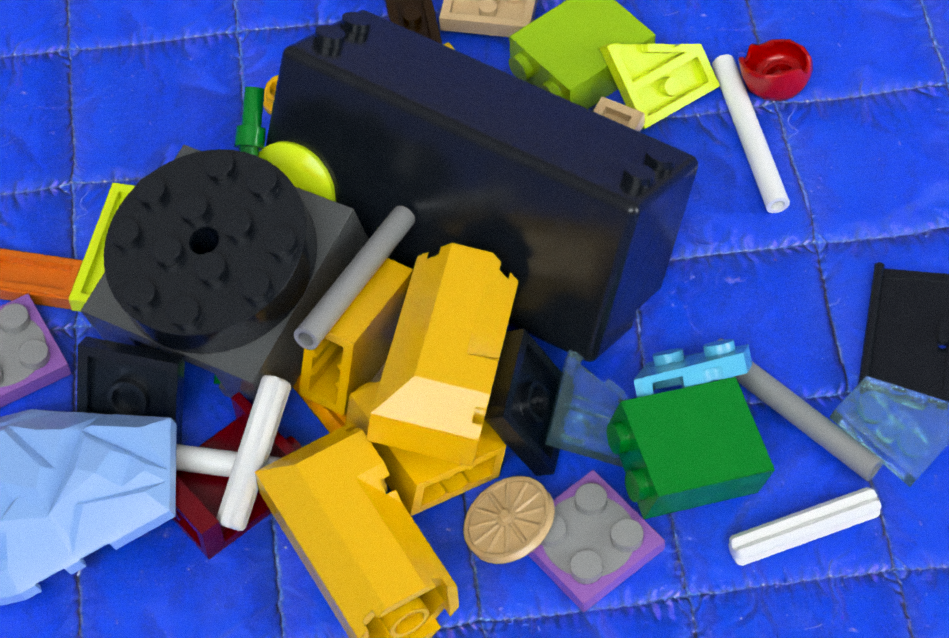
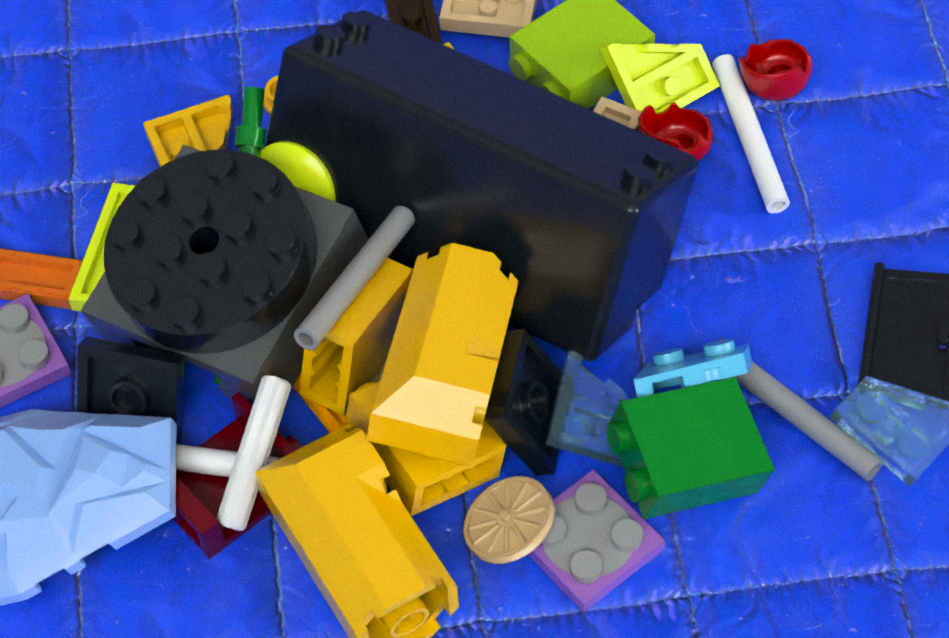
white axle [728,487,881,566] -> none
none -> yellow wing [143,94,233,167]
none -> red hair [638,102,713,161]

